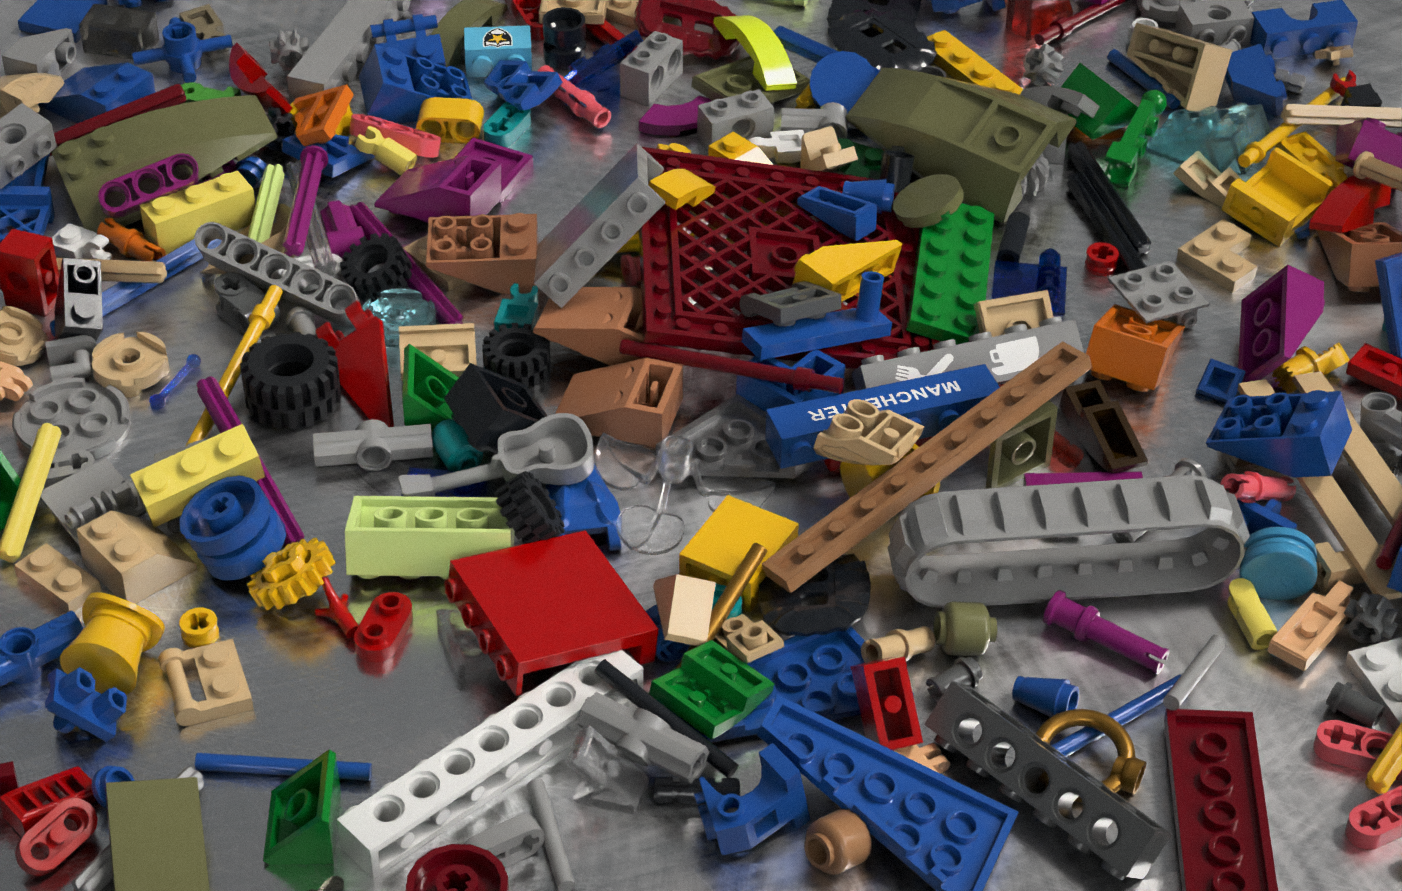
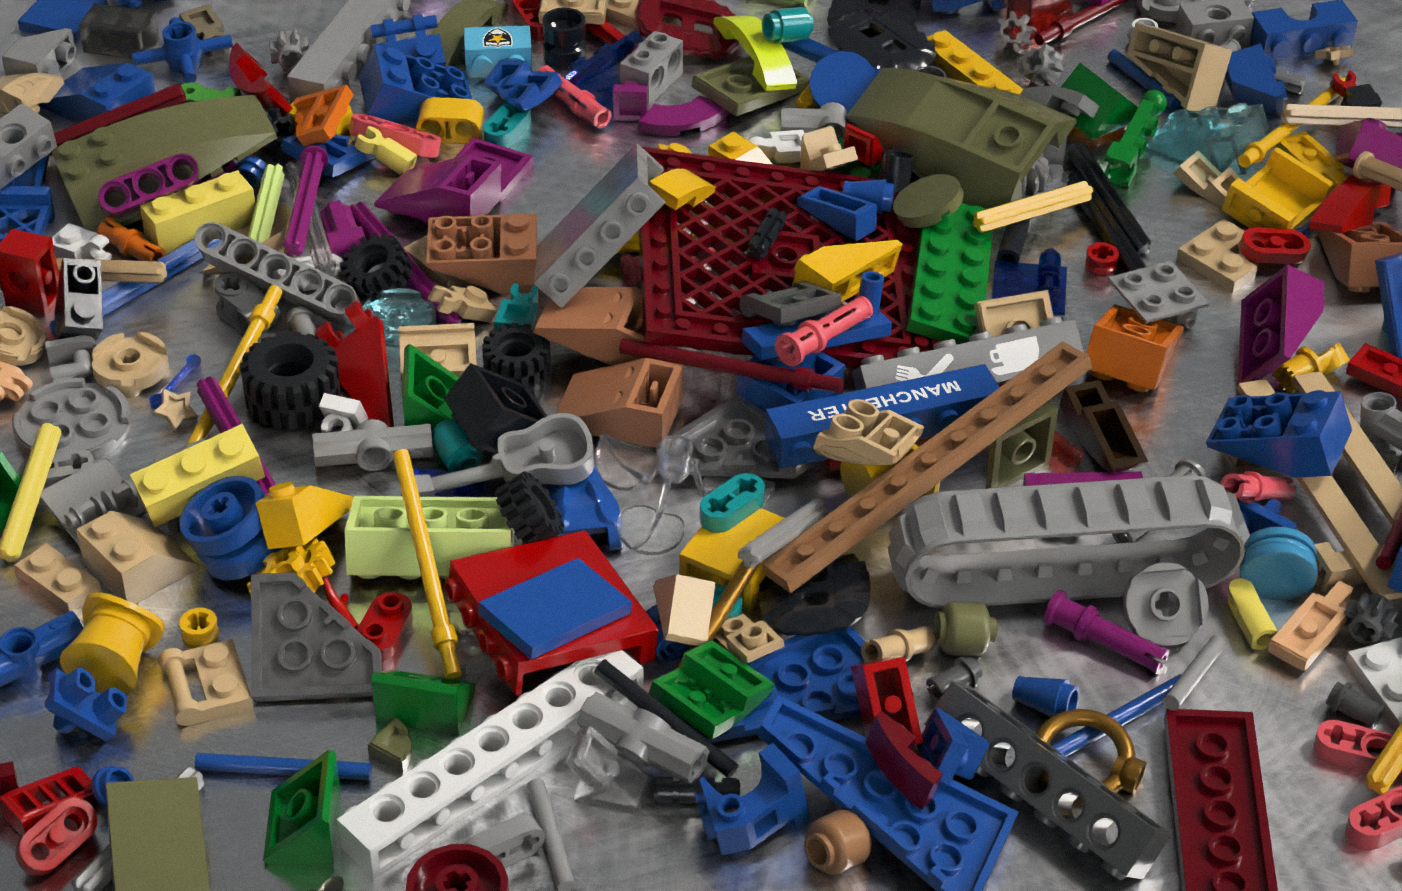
light grey brick [697,89,774,152] -> none
blue slope [1196,358,1246,404] -> none
none -> tan piece [152,388,199,432]
none -> flat silver plate [251,572,382,702]
none -> yellow slope [256,482,354,549]
none -> white tile [319,393,368,433]
none -> olive tile [368,717,412,773]
none -> green slope [371,670,476,736]
none -> yellow bar [393,449,462,679]
none -> tan plate [428,286,497,323]
none -> blue tile [478,558,632,660]
none -> magenta tile [613,81,648,121]
none -> teal beam [699,473,765,533]
none -> light grey axle [738,498,829,568]
none -> black axle [746,208,787,260]
none -> teal brick [762,7,814,43]
none -> coral pin [775,296,873,367]
none -> red slope [844,124,884,167]
none -> dark red slope [865,711,943,810]
none -> blue slope [916,707,989,785]
none -> yellow axle [972,181,1093,233]
none -> light grey gear [994,11,1037,53]
none -> light grey plate [1122,562,1209,647]
none -> red plate [1238,227,1311,264]

